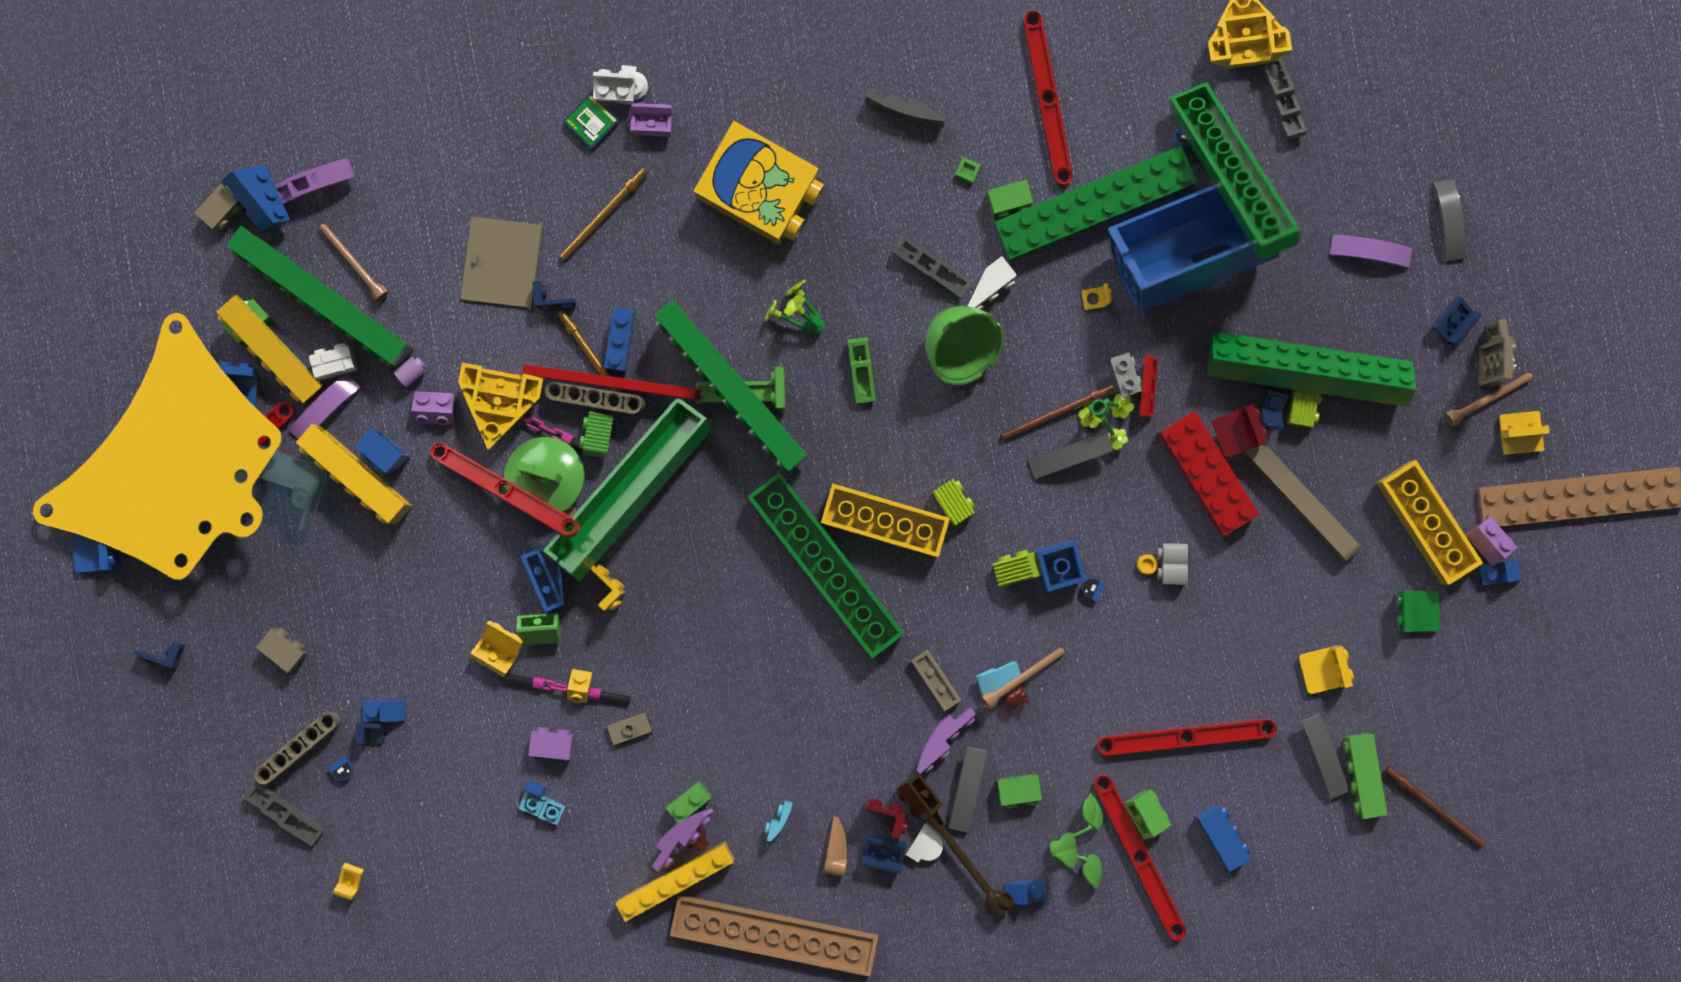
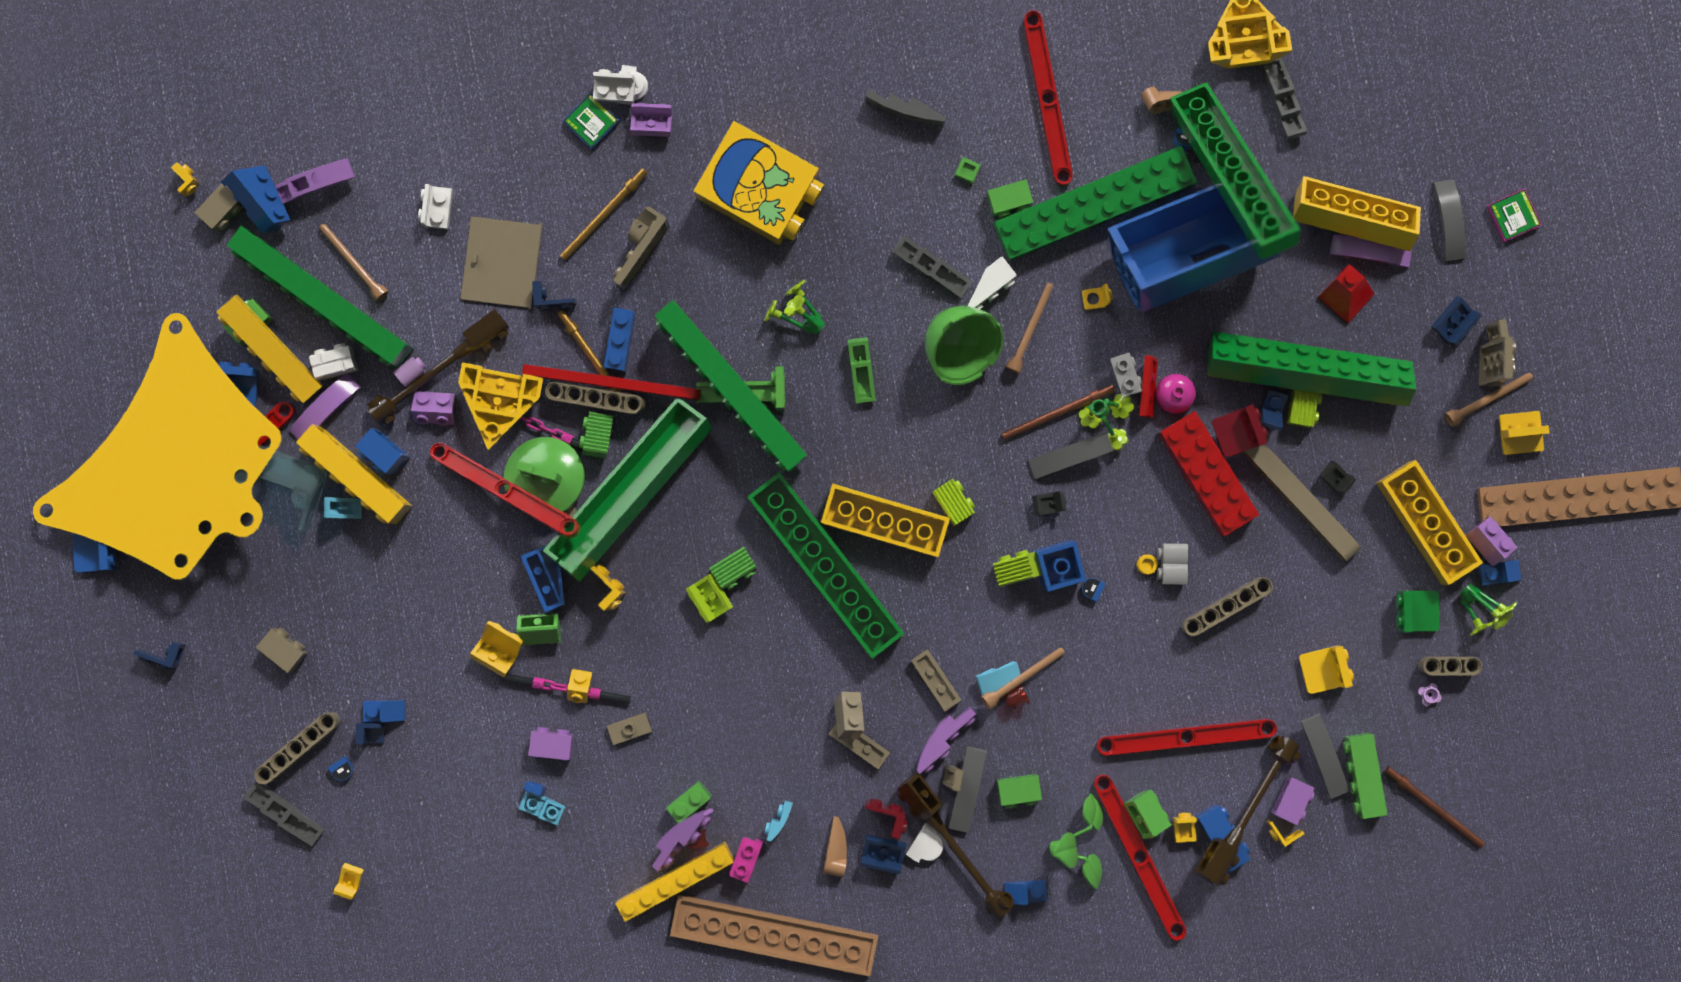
none -> yellow bracket [171,162,200,197]
none -> medium azure slope [324,497,362,519]
none -> dark brown bar [367,308,510,425]
none -> white bracket [418,184,453,230]
none -> dark tan plate [613,207,670,291]
none -> lime bracket [686,573,733,623]
none -> bright green brick [709,547,757,590]
none -> dark pink bracket [729,837,763,883]
none -> dark tan plate [829,724,890,769]
none -> dark tan brick [834,692,864,740]
none -> dark tan plate [942,764,963,791]
none -> medium nougat piece [1005,283,1053,374]
none -> pearl dark grey bracket [1032,491,1066,516]
none -> medium nougat piece [1141,87,1182,114]
none -> dark pink cylinder [1155,374,1196,414]
none -> yellow bracket [1173,813,1197,843]
none -> dark tan beam [1181,577,1273,636]
none -> dark brown bar [1194,736,1300,887]
none -> yellow bracket [1266,820,1304,847]
none -> medium lavender brick [1271,776,1314,825]
none -> yellow brick [1293,176,1421,251]
none -> red slope [1317,264,1375,324]
none -> pearl dark grey bracket [1319,460,1356,494]
none -> dark tan beam [1418,656,1482,676]
none -> lavender plate [1418,683,1442,706]
none -> plant [1459,584,1517,637]
none -> tile [1487,189,1541,242]

